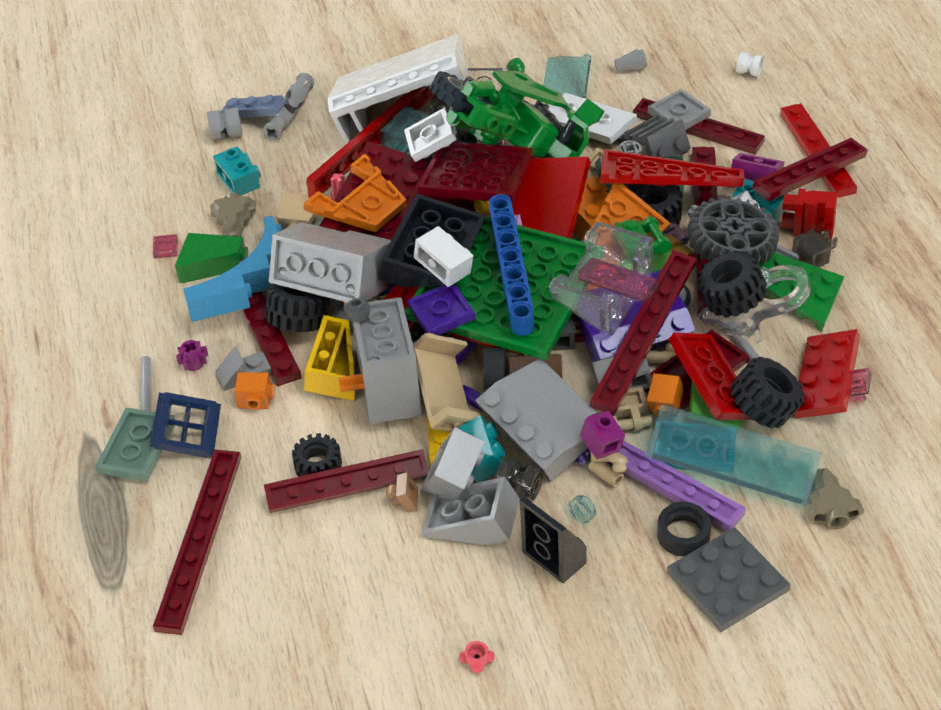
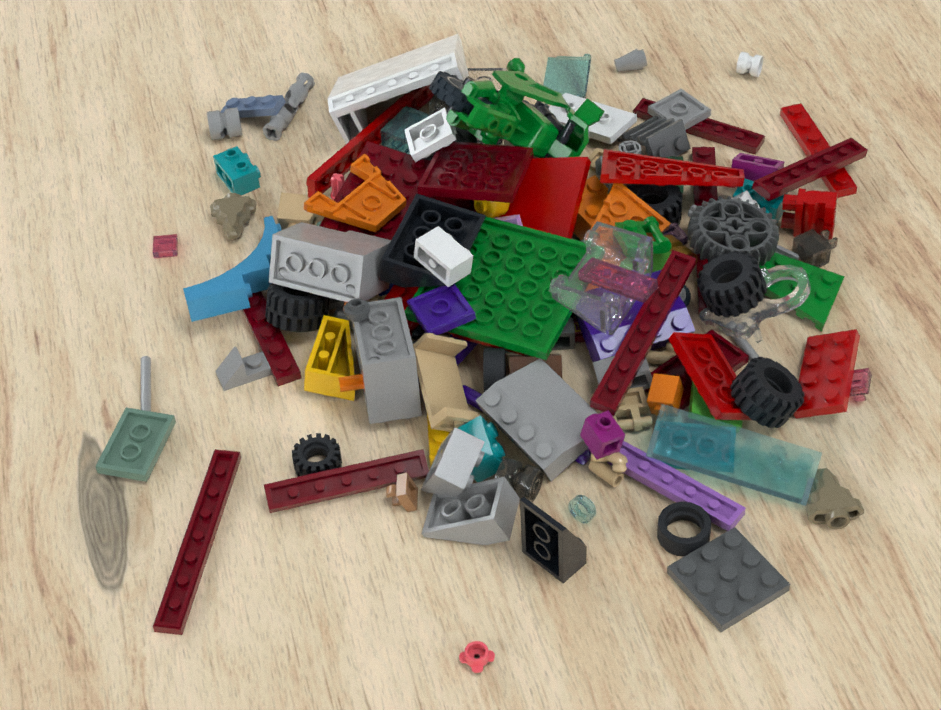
dark blue piece [150,392,221,458] -> none
green slope [175,233,249,283] -> none
magenta gear [176,340,209,371] -> none
orange brick [234,372,275,409] -> none
blue beam [489,194,534,336] -> none

